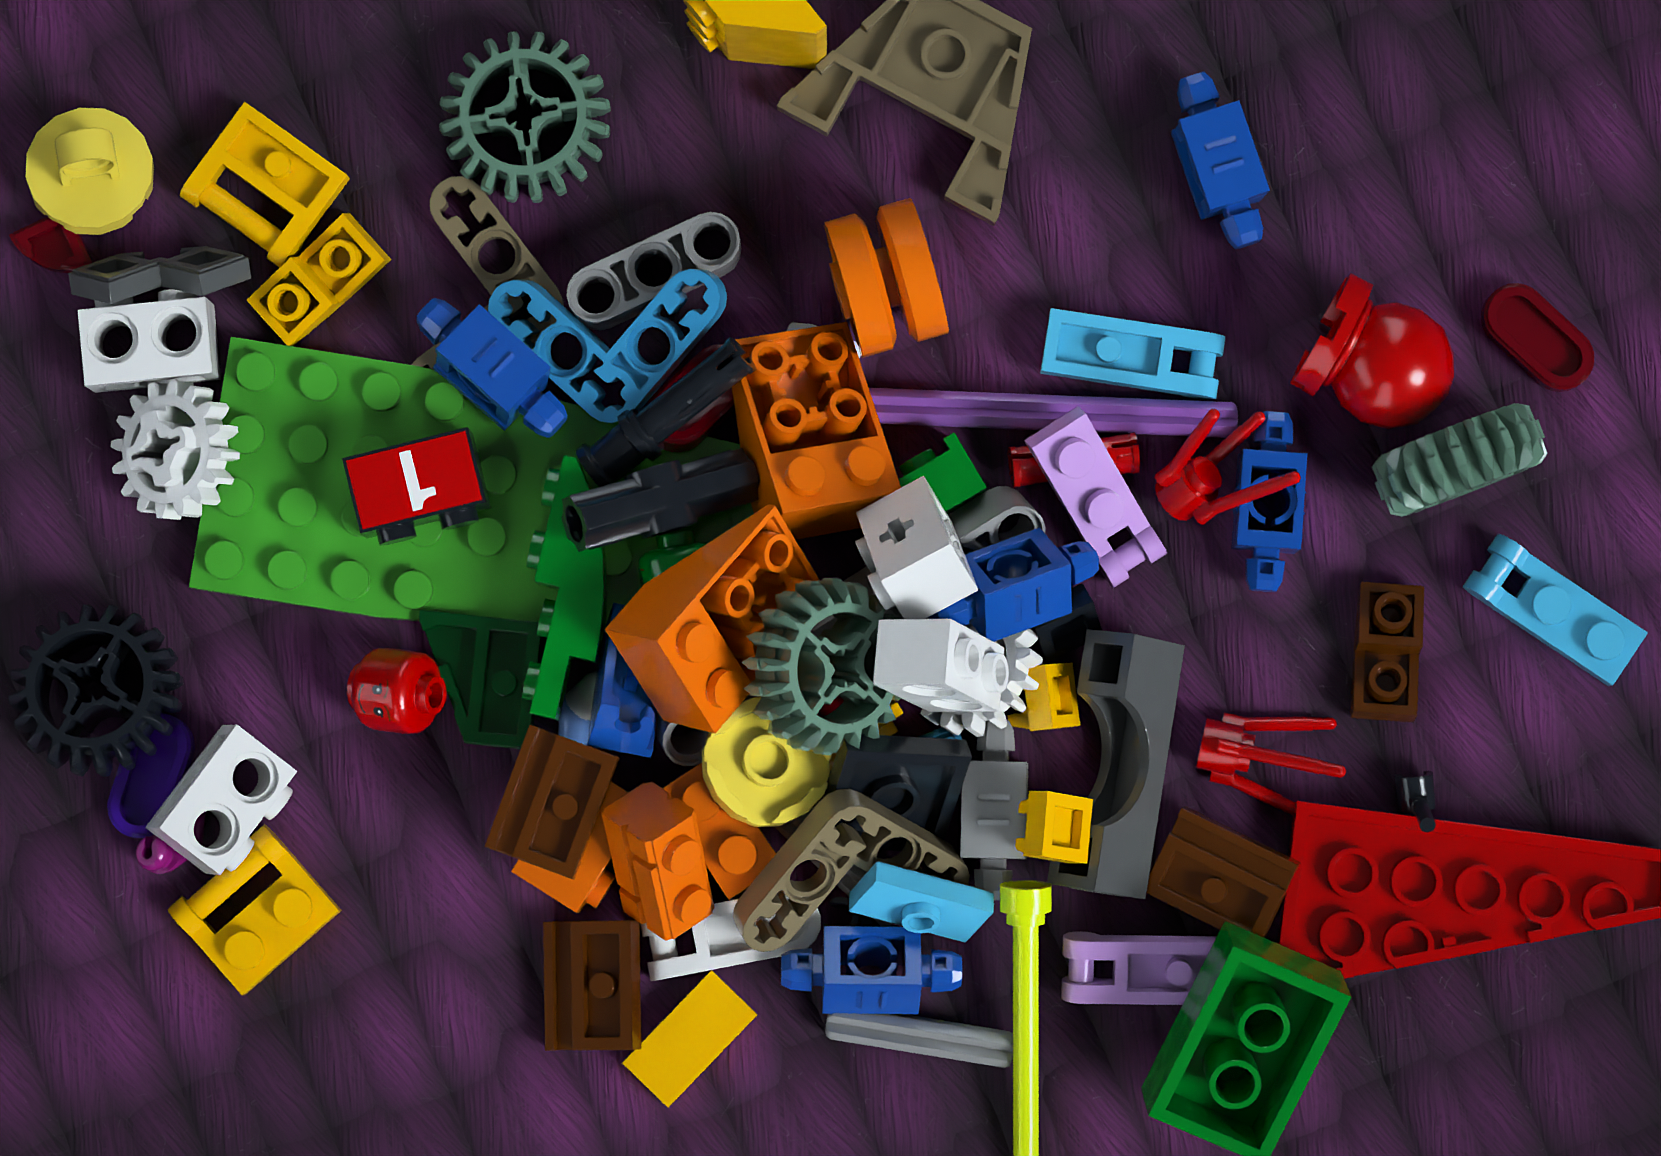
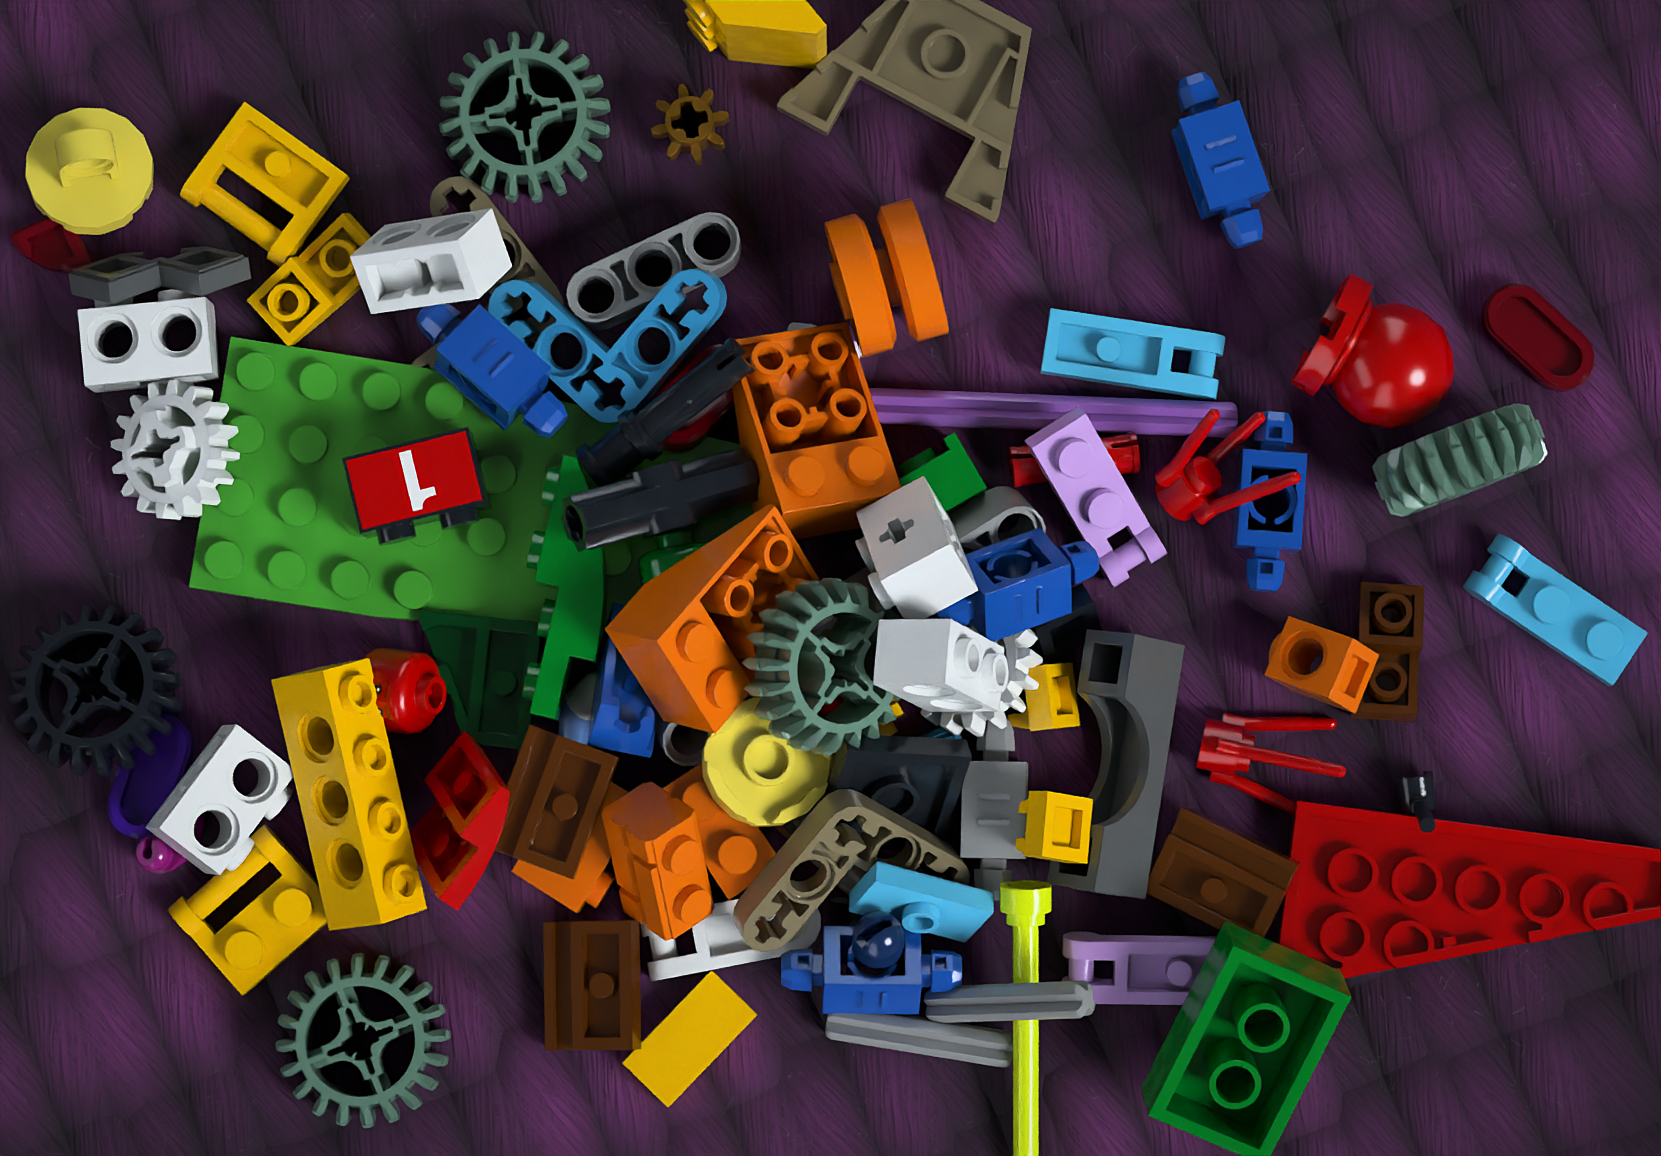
none -> yellow brick [271,658,427,931]
none -> sand green gear [275,953,451,1128]
none -> white brick [350,208,512,314]
none -> red slope [410,731,510,911]
none -> pearl gold gear [651,84,730,166]
none -> dark blue hinge [852,910,904,968]
none -> light grey axle [924,981,1096,1023]
none -> orange brick [1264,616,1379,714]

